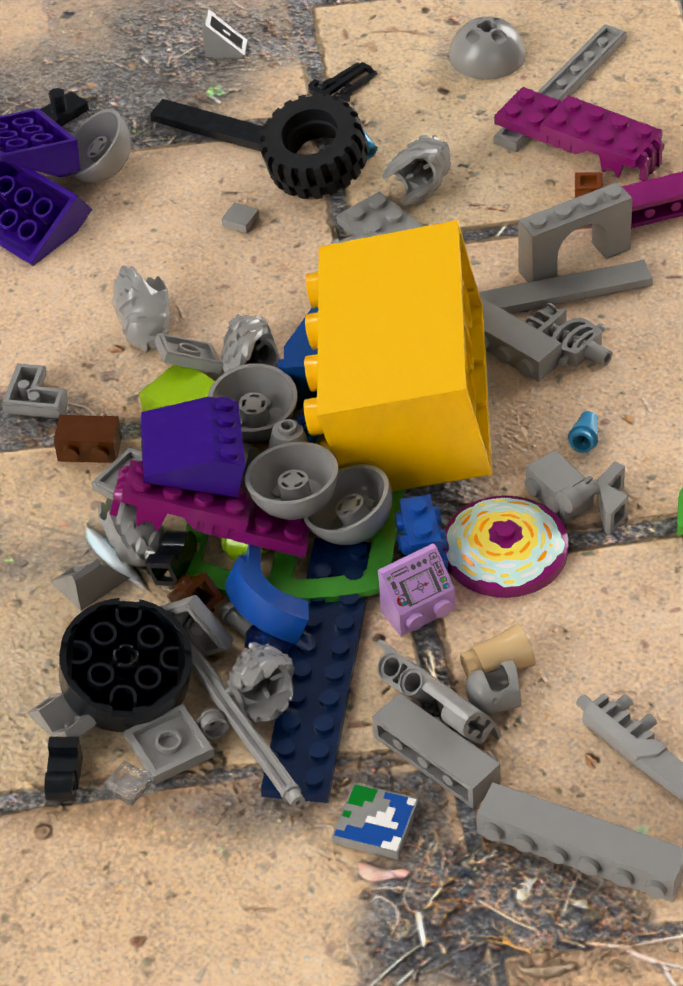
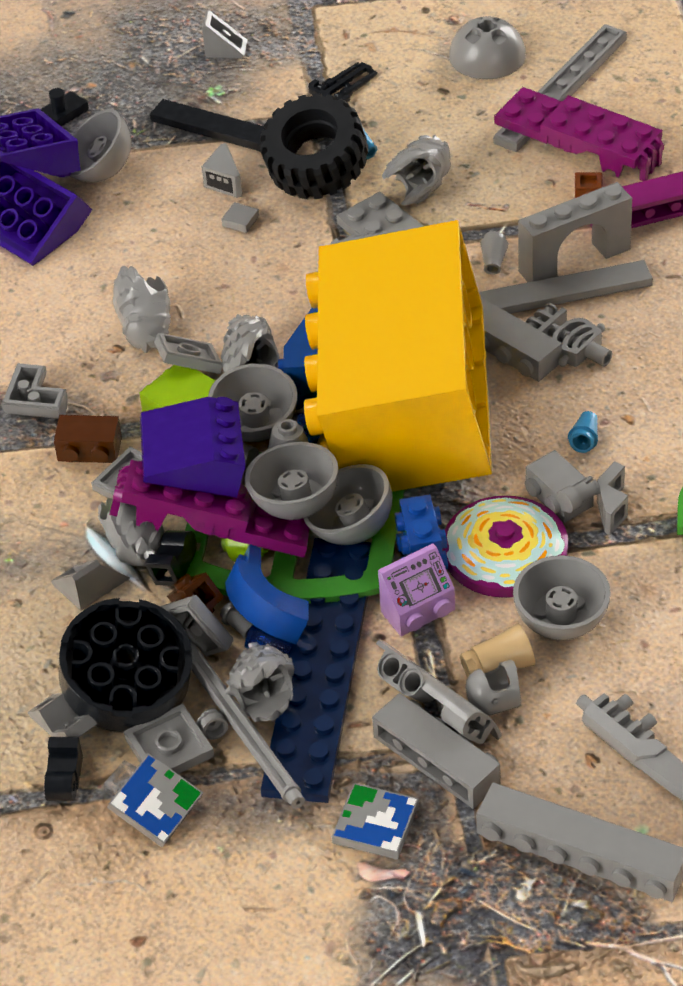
none -> tile [107,753,203,848]
none -> light grey slope [202,143,242,198]
none -> light grey cone [480,231,508,274]
none -> light grey piece [513,555,610,640]

